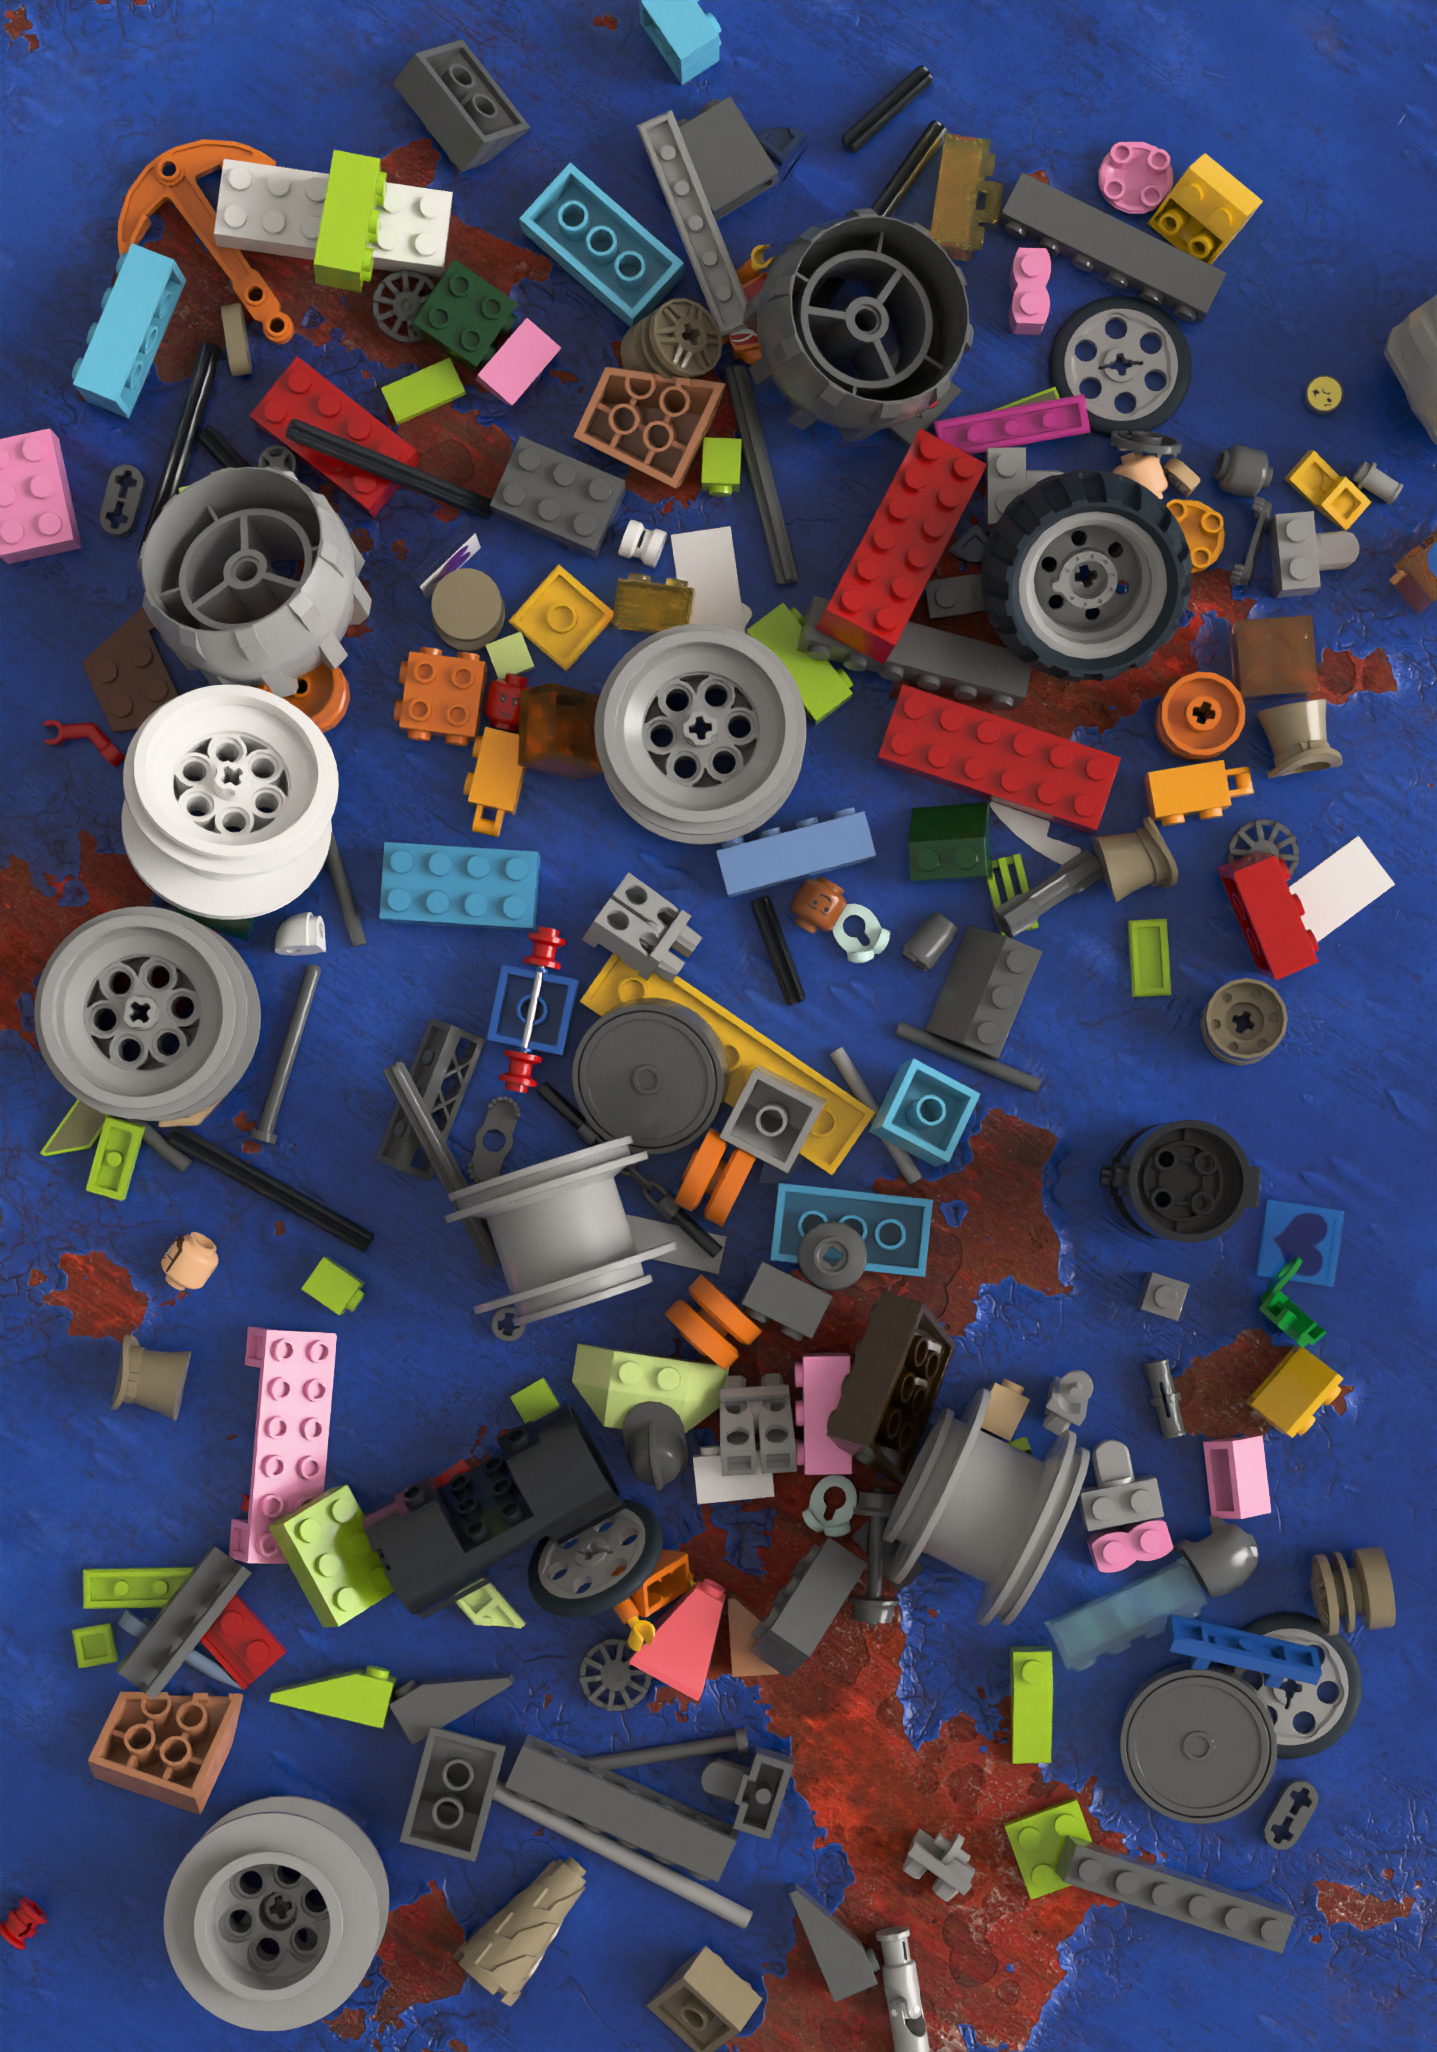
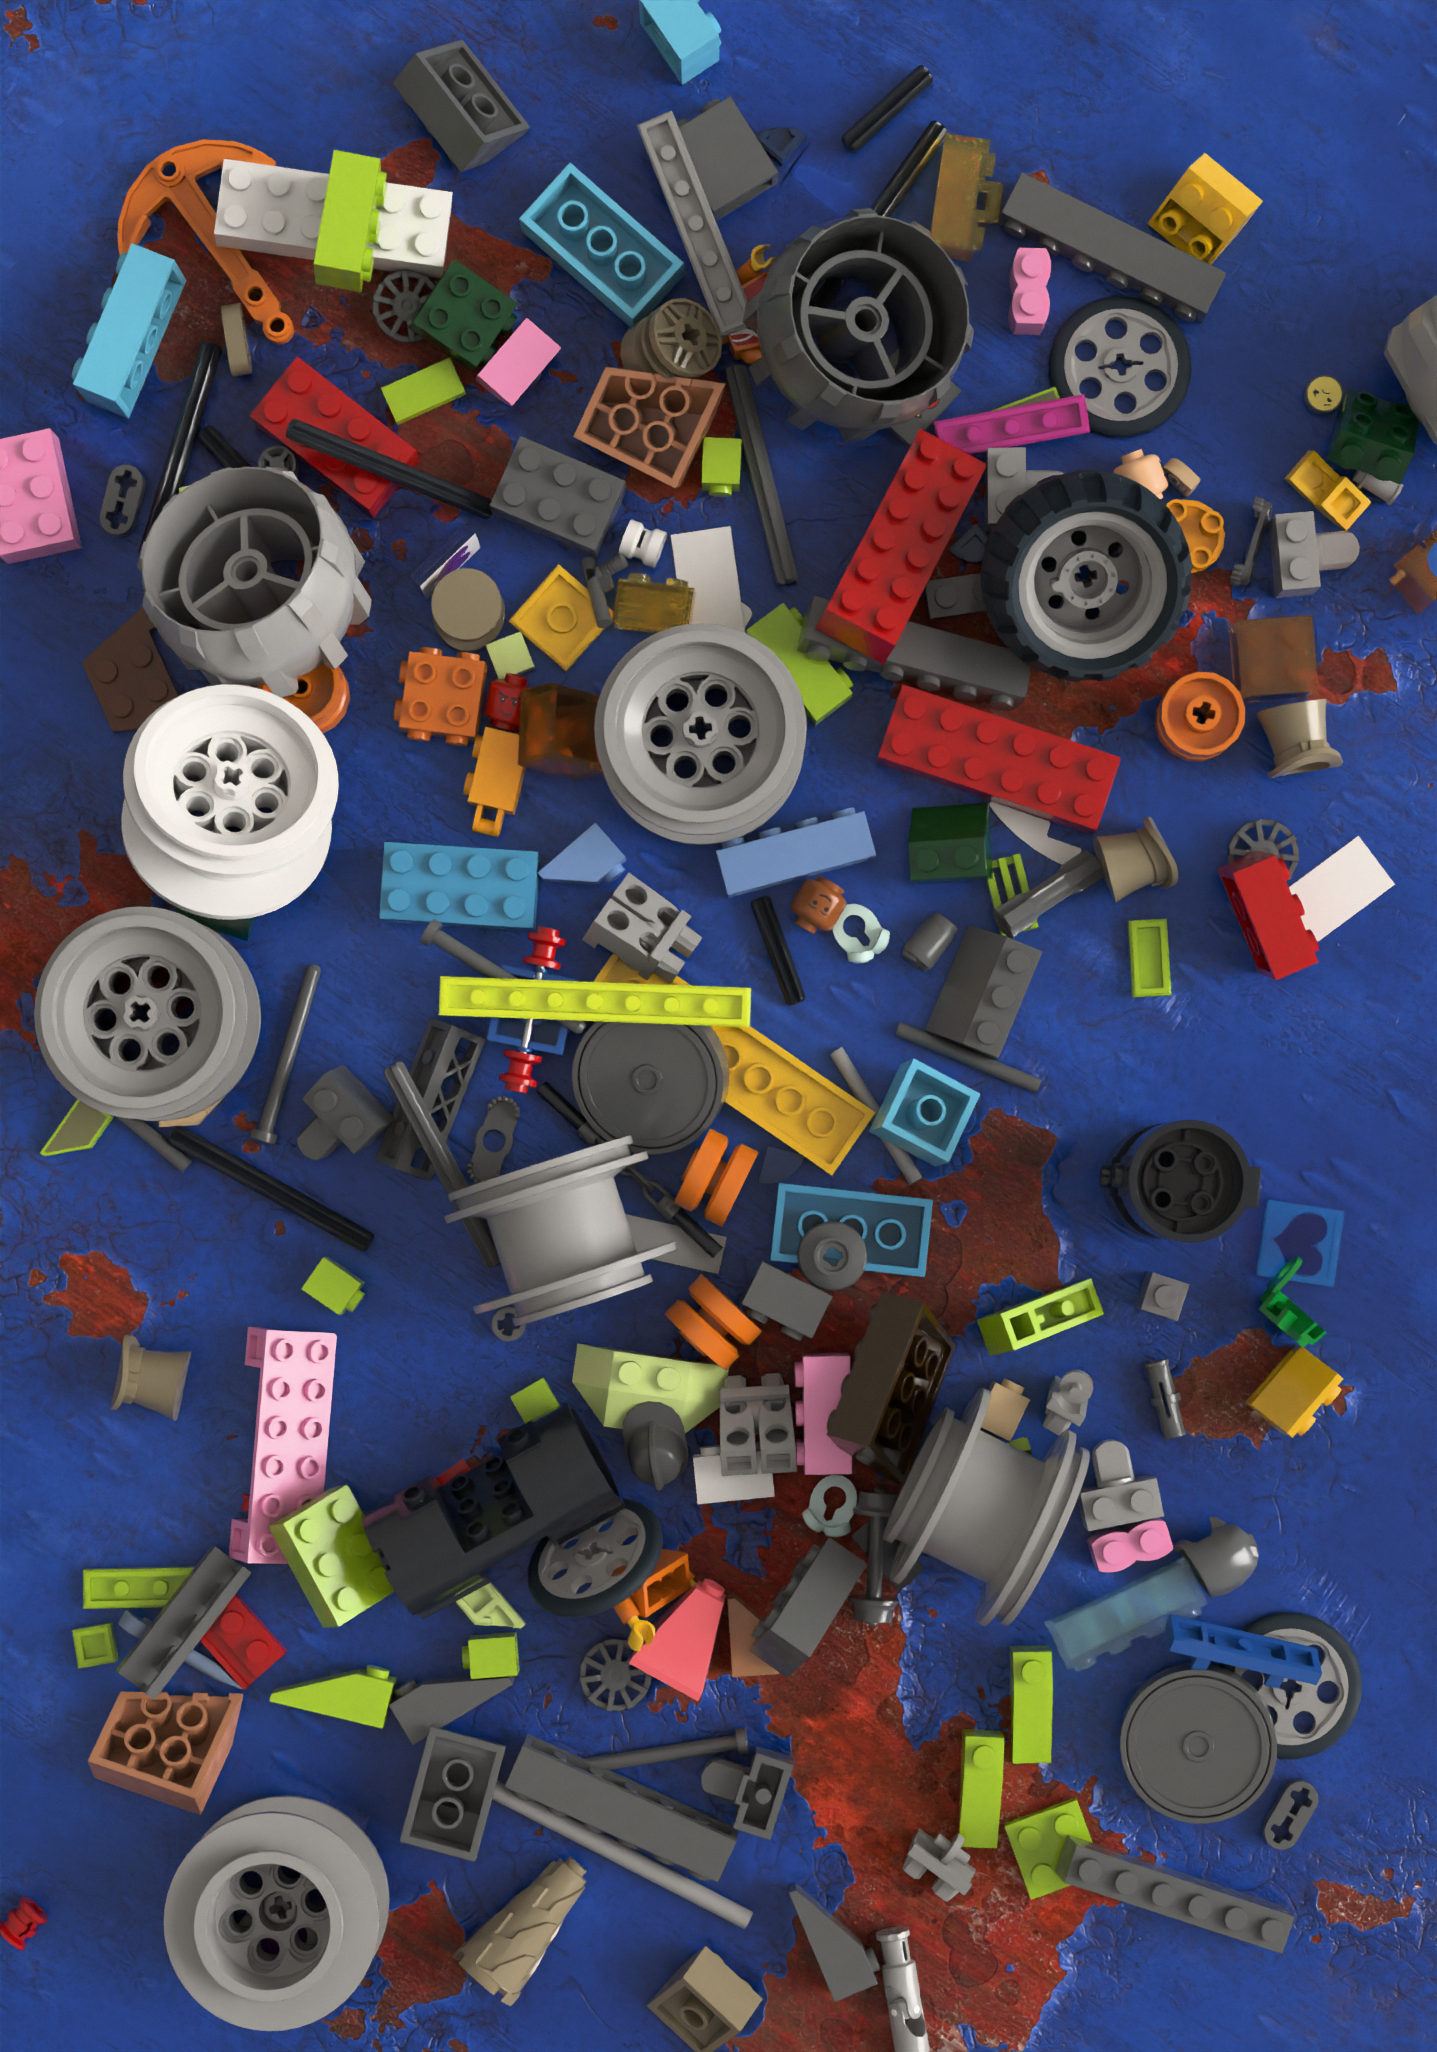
red arm [43,720,126,768] -> none
lime plate [86,1116,146,1201] -> none
light nougat head [161,1232,219,1291] -> none
white piece [275,912,326,956] -> none
dark grey bar [326,830,367,948] -> none
light grey slope [719,1065,827,1173] -> none
bright pink dish [1099,142,1173,214] -> none
dark grey wheel [1110,430,1182,458] -> none
light orange brick [1144,760,1254,826] -> none
dark tan wheel [1200,978,1288,1066] -> none
bright pink brick [1203,1436,1271,1519] -> none
dark grey head [1213,443,1273,499] -> none
dark tan wheel [1310,1546,1396,1636] -> none
none -> dark grey brick [297,1064,396,1160]
none -> dark grey bar [420,919,586,1034]
none -> neon yellow tile [439,976,751,1027]
none -> lime brick [462,1632,520,1679]
none -> medium blue slope [538,823,627,885]
none -> dark grey hose [581,553,628,628]
none -> lime slope [958,1729,1004,1848]
none -> lime slope [977,1278,1104,1356]
none -> dark green brick [1327,388,1419,484]

